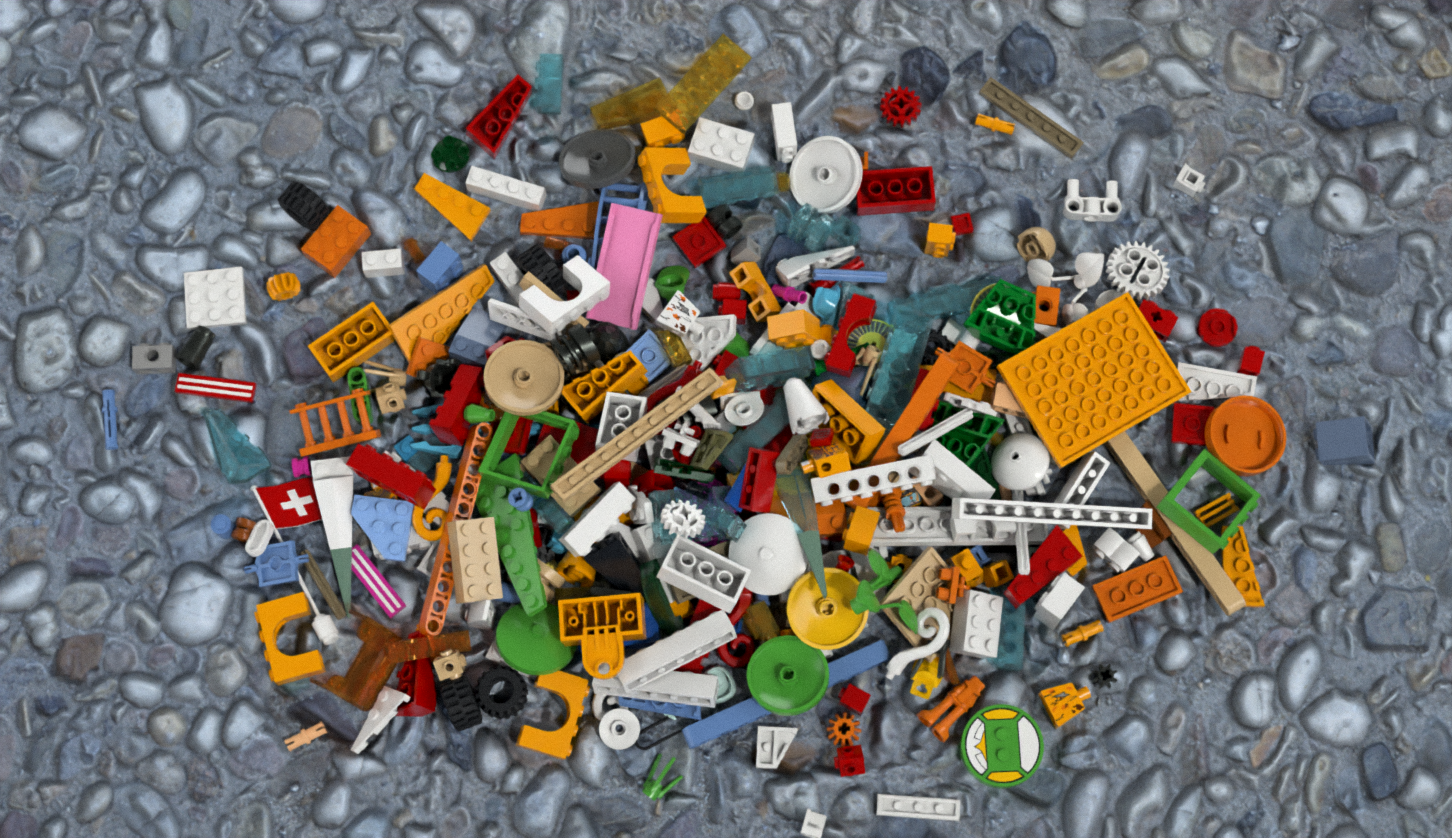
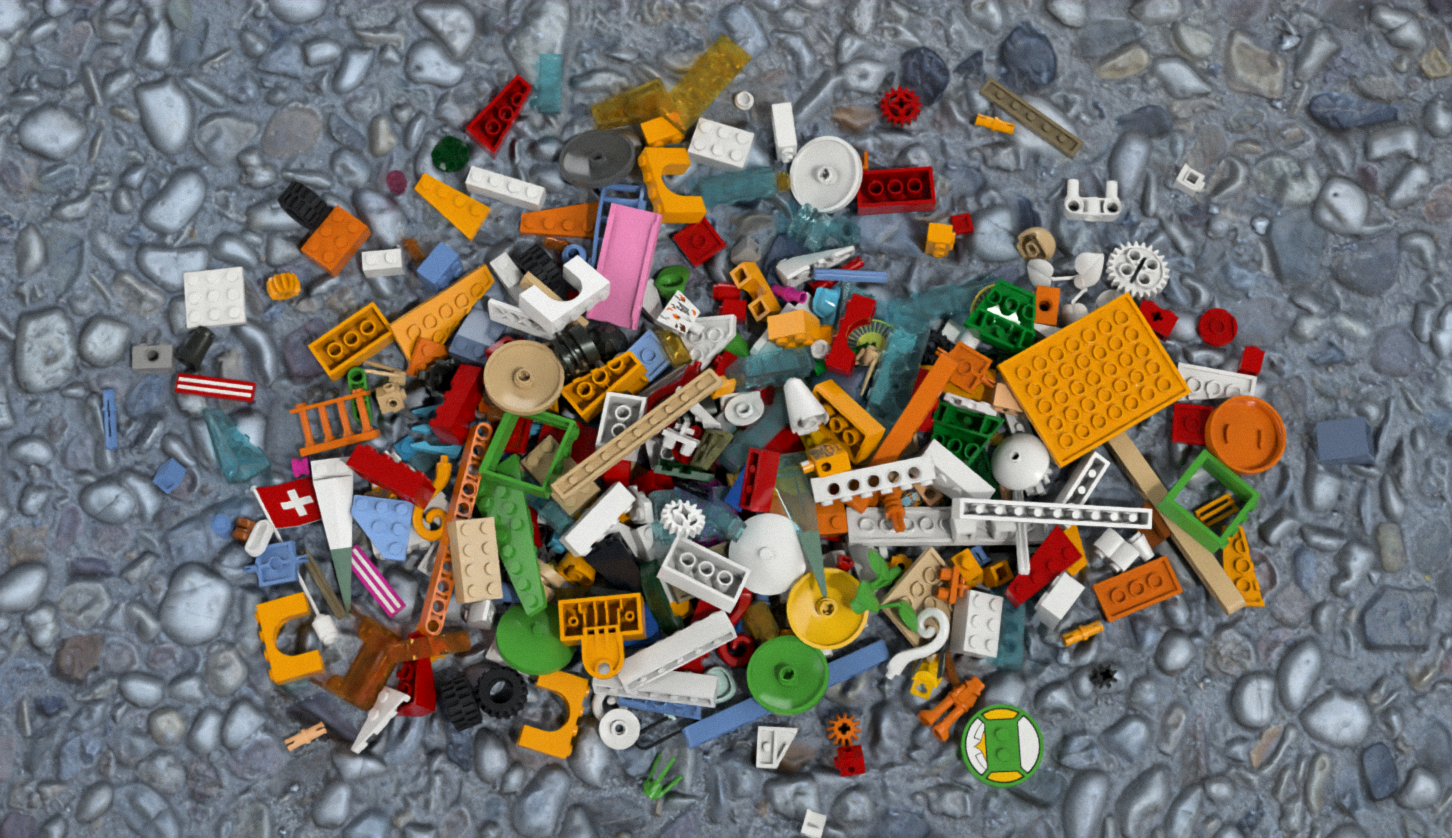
tan brick [433,649,467,681] -> none
bright green cone [464,404,495,424] -> none
medium blue wheel [508,488,533,512] -> none
pearl dark grey wheel [707,204,743,241] -> none
dark tan beam [776,434,808,475] -> none
red tile [810,428,834,447] -> none
red brick [838,683,871,716] -> none
light orange brick [842,506,880,556] -> none
white tile [876,794,960,821] -> none
white axle [898,408,973,456] -> none
light orange torso [1038,683,1091,729] -> none
none -> medium blue panel [153,458,186,494]
none -> clear pink wheel [386,170,407,194]

